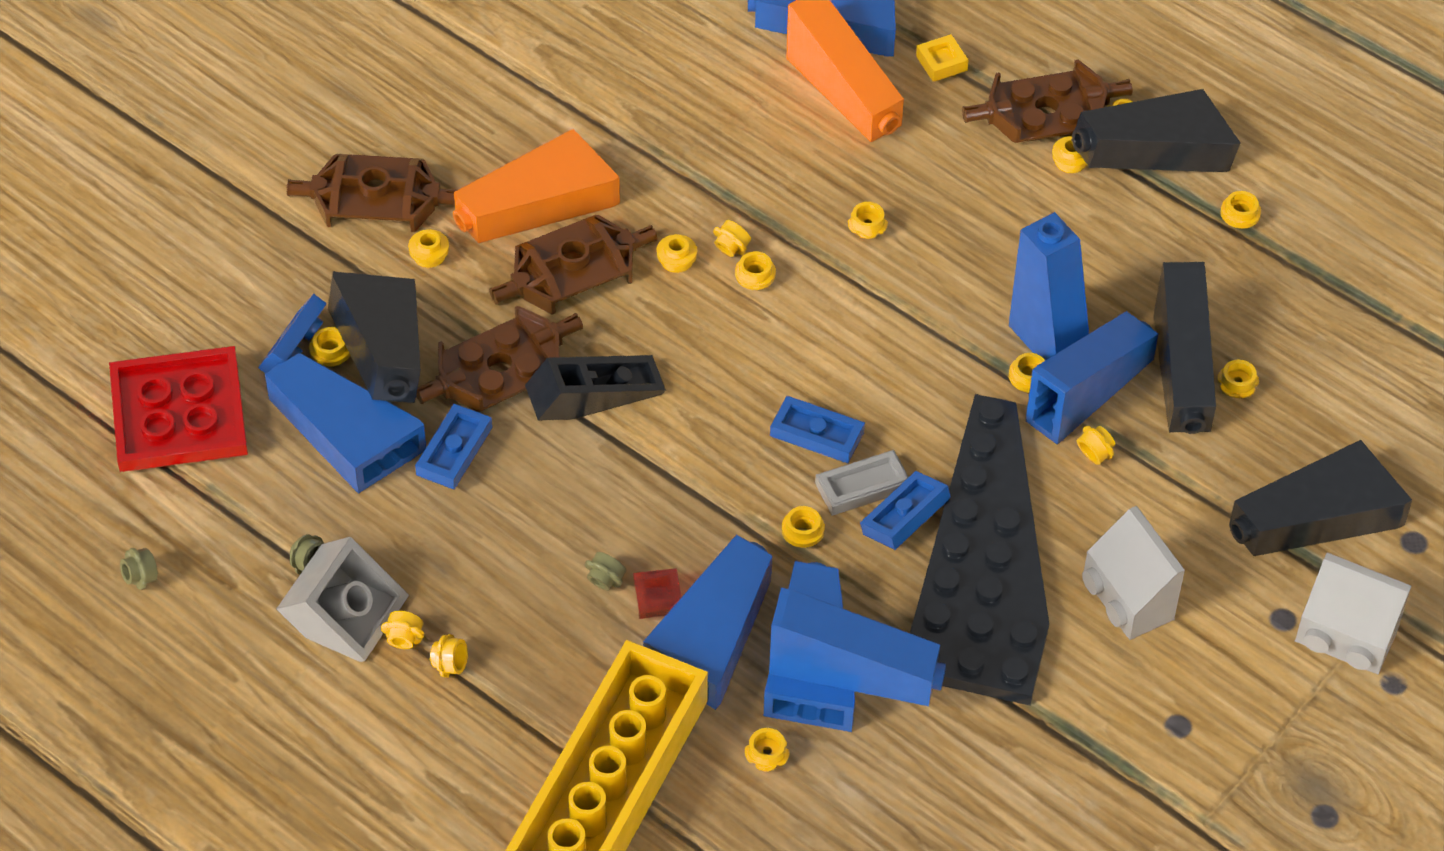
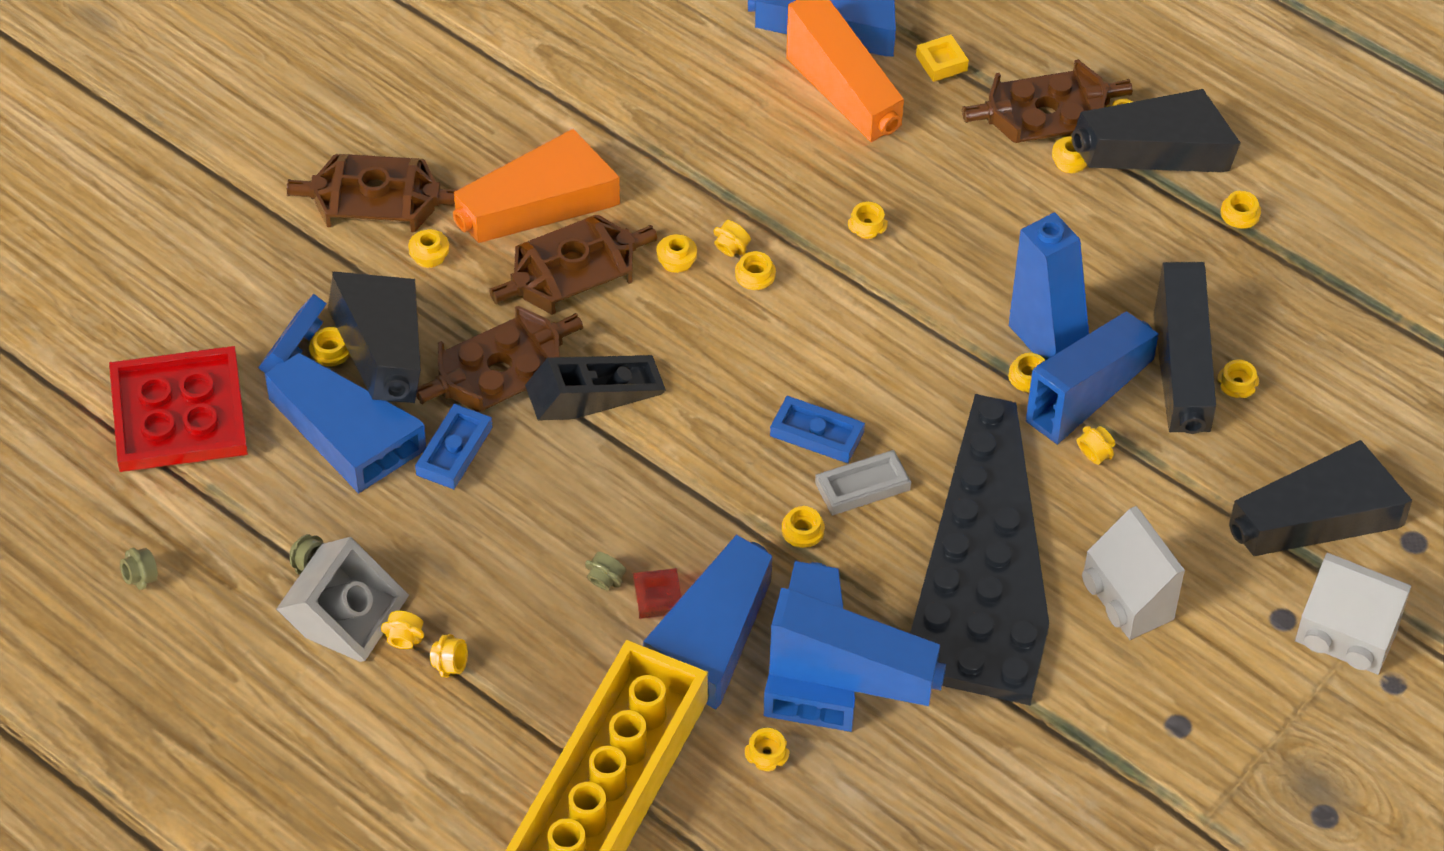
blue plate [860,471,951,550] -> none

